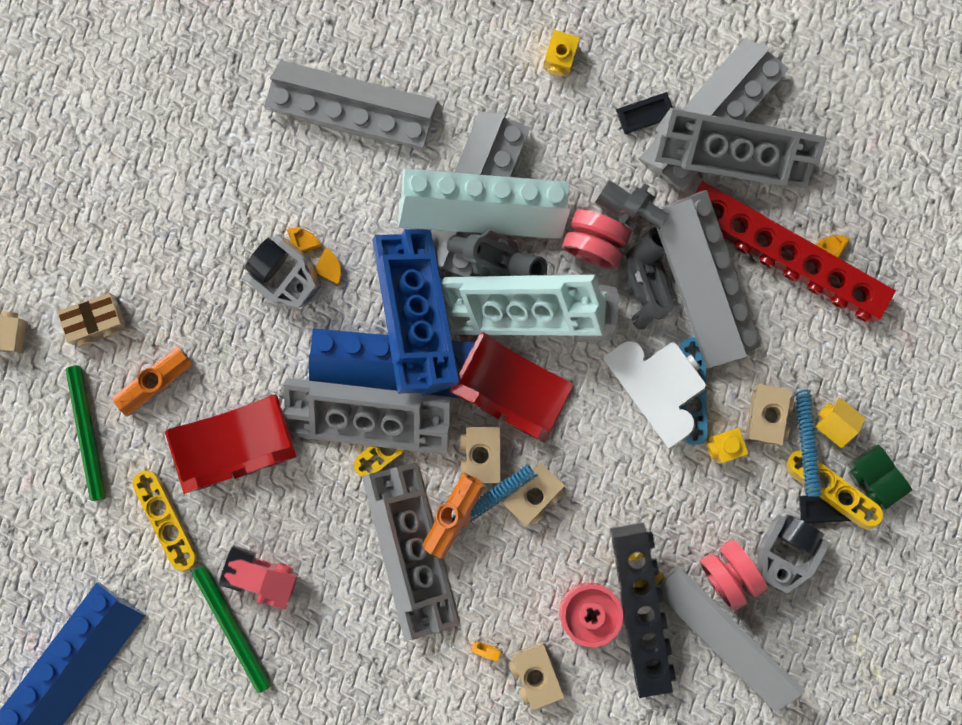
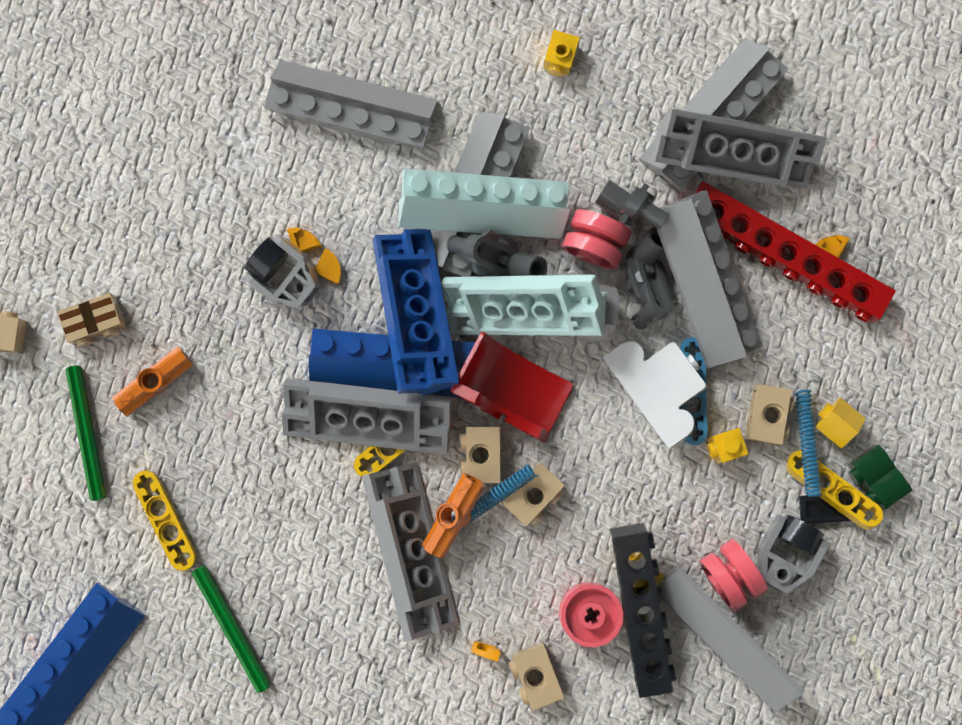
red panel [165,394,297,494] -> none
coral piece [219,545,299,609] -> none
black tile [616,92,673,135] -> none

